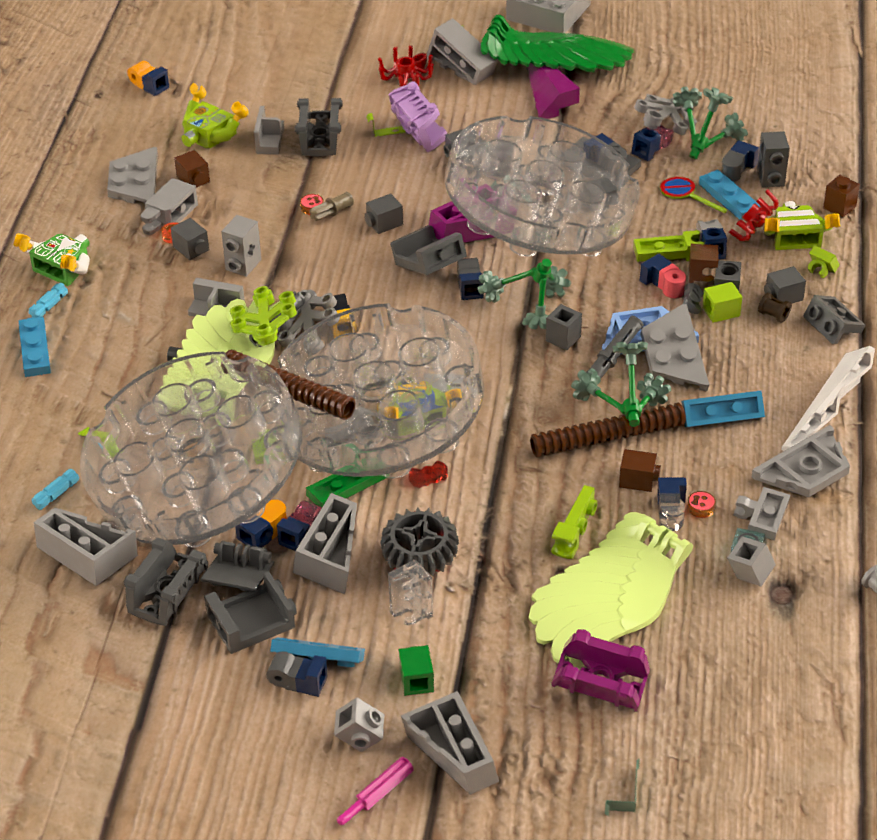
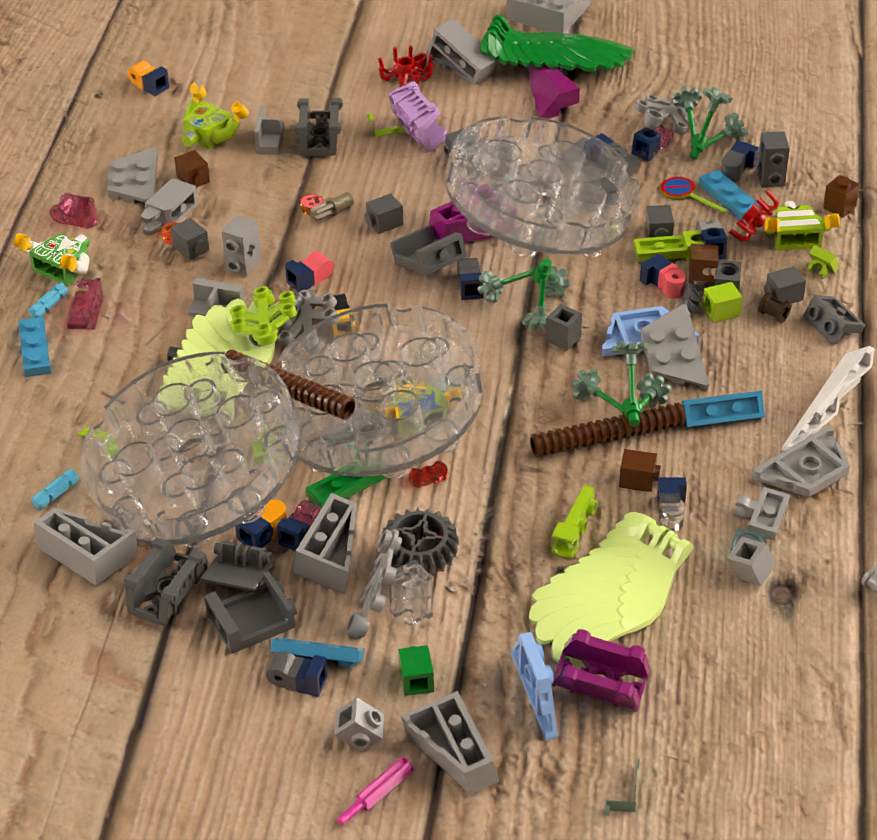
dark grey pin [586,315,644,378] -> none
tile [687,491,716,518] -> none
none -> clear pink piece [50,193,98,228]
none -> clear pink hinge [67,278,104,330]
none -> leg [285,251,334,292]
none -> light grey plant [346,529,402,638]
none -> light blue wing [510,632,558,741]
none -> dark grey brick [645,205,674,238]

